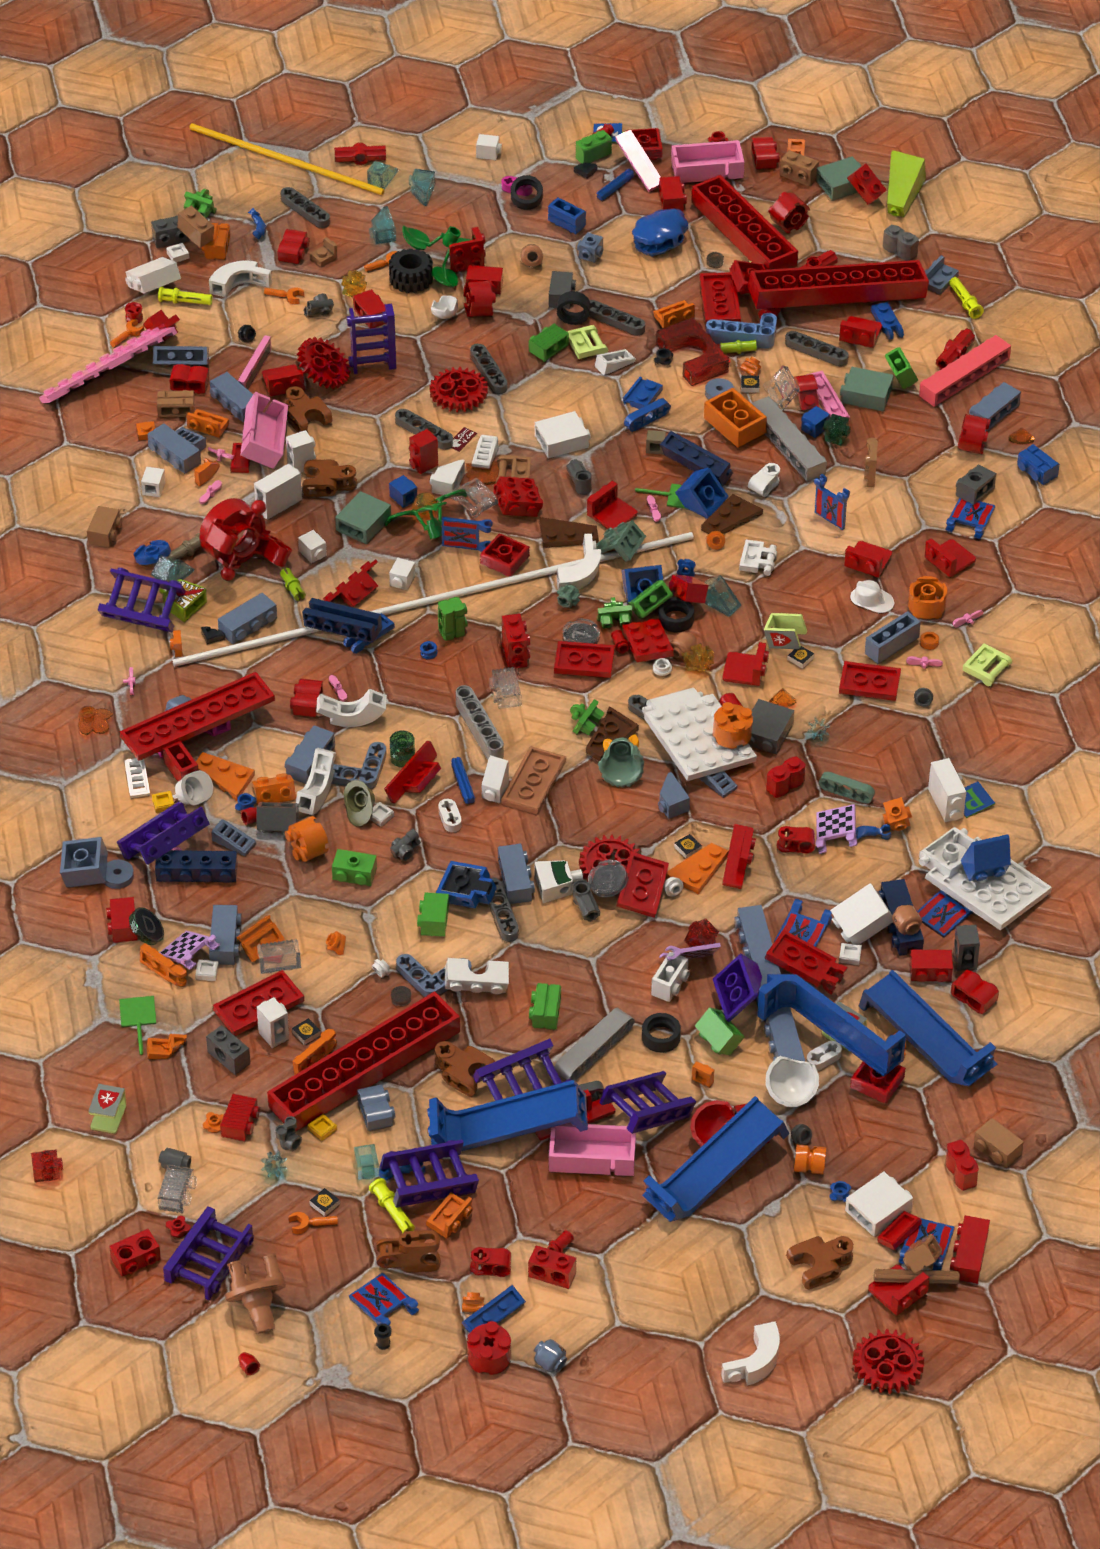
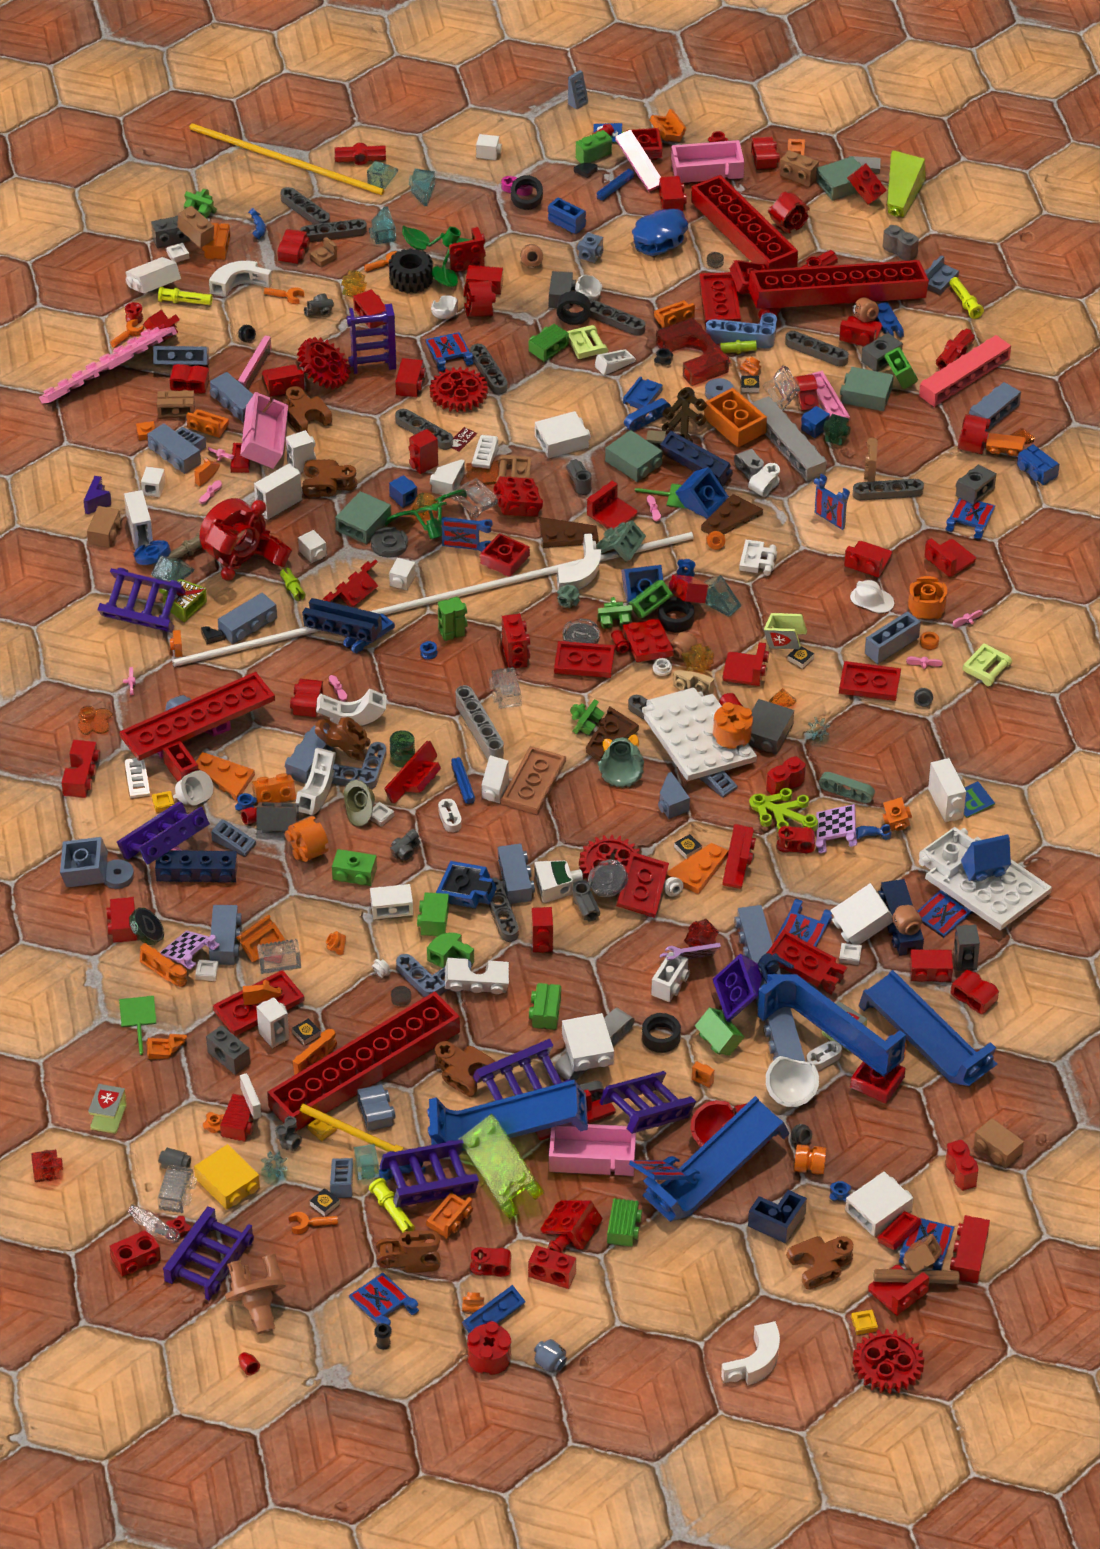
none -> red arch [61,740,100,798]
none -> dark purple slope [84,476,112,514]
none -> white brick [124,490,153,550]
none -> clear plate [128,1204,180,1242]
none -> yellow brick [194,1144,260,1210]
none -> white tile [240,1073,261,1119]
none -> orange slope [243,980,282,1005]
none -> dark grey beam [300,219,367,242]
none -> yellow bar [300,1104,404,1152]
none -> dark orange piece [315,717,371,761]
none -> sand blue slope [330,1158,353,1198]
none -> white brick [370,884,413,919]
none -> dark grey tile [371,527,408,557]
none -> red brick [395,358,426,397]
none -> blue flag [425,332,473,372]
none -> bright green brick [427,933,474,968]
none -> clear neon green hinge [459,1114,544,1219]
none -> red brick [532,907,553,953]
none -> red bracket [540,1200,603,1249]
none -> white brick [562,1013,614,1072]
none -> sand blue slope [568,70,588,109]
none -> white hair [575,275,602,300]
none -> sand green brick [605,430,662,482]
none -> bright green brick [607,1198,642,1247]
none -> blue flag [629,1156,700,1184]
none -> orange bracket [649,109,686,142]
none -> dark brown plant [662,387,707,442]
none -> tan slope [673,670,714,695]
none -> light grey piece [734,449,764,480]
none -> dark blue brick [748,1190,807,1243]
none -> lime plant [749,788,818,833]
none -> dark blue plant [757,953,794,984]
none -> light grey tile [849,156,881,173]
none -> yellow tile [851,1309,878,1335]
none -> dark grey beam [852,479,924,500]
none -> nougat head [853,298,879,322]
none -> dark grey brick [861,333,903,372]
none -> orange bracket [986,433,1025,456]

